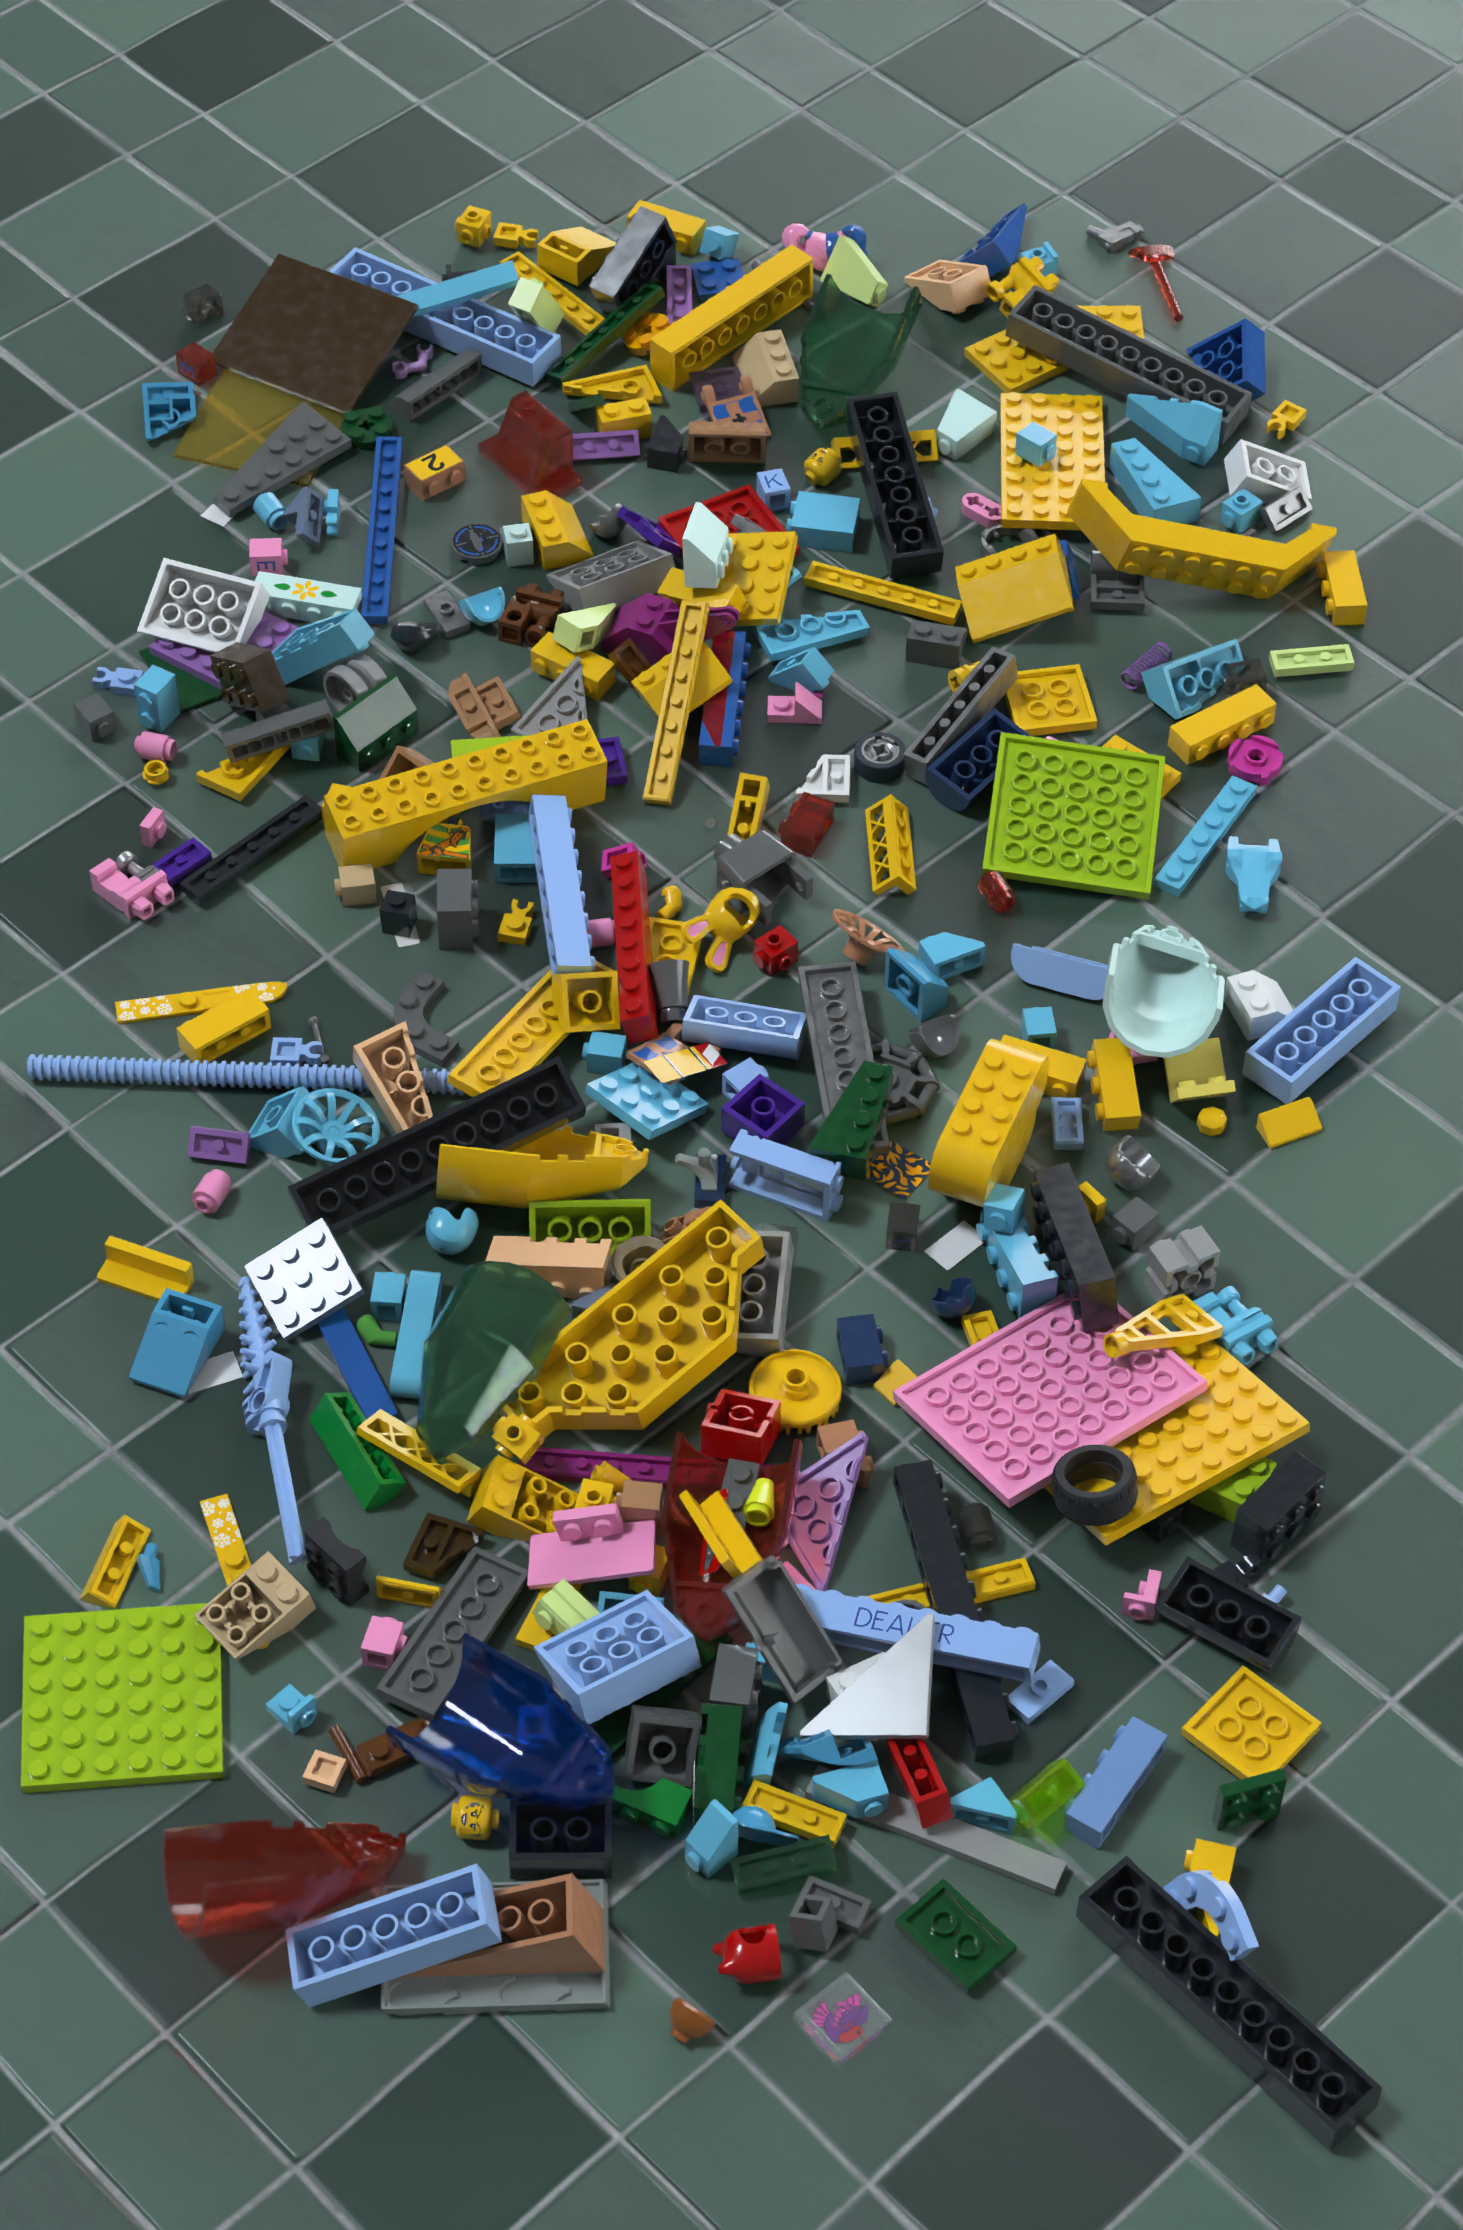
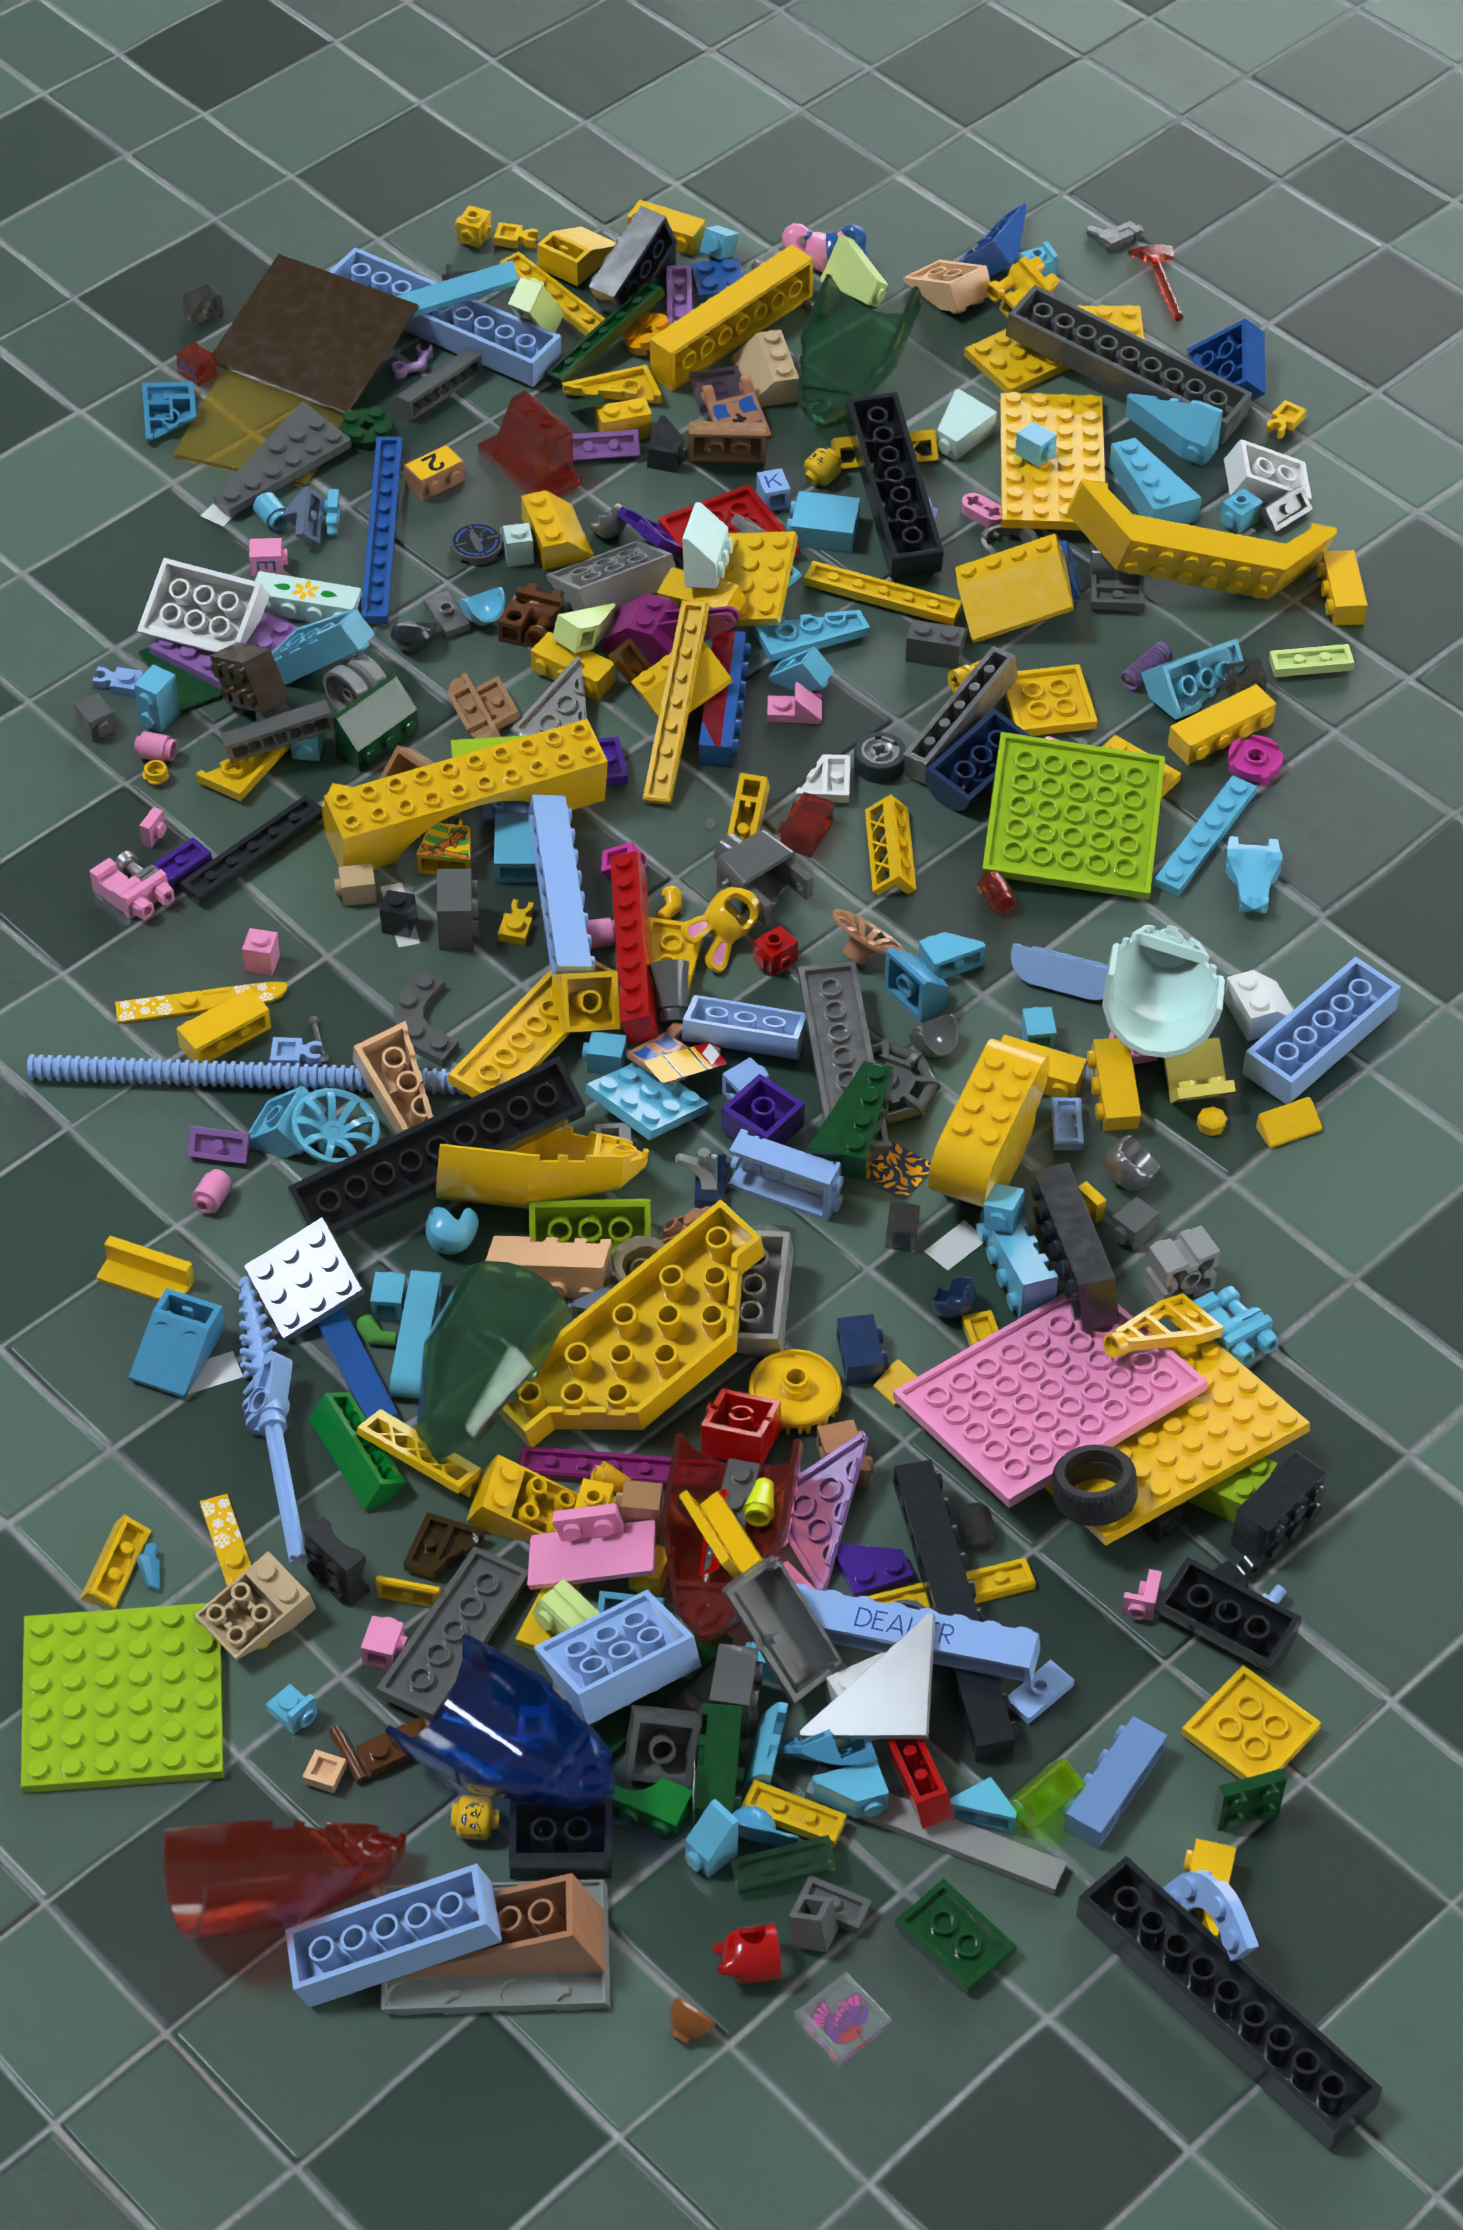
yellow brick [492,1412,544,1465] -> none
none -> bright pink brick [242,928,280,976]
none -> dark purple wing [835,1544,914,1598]

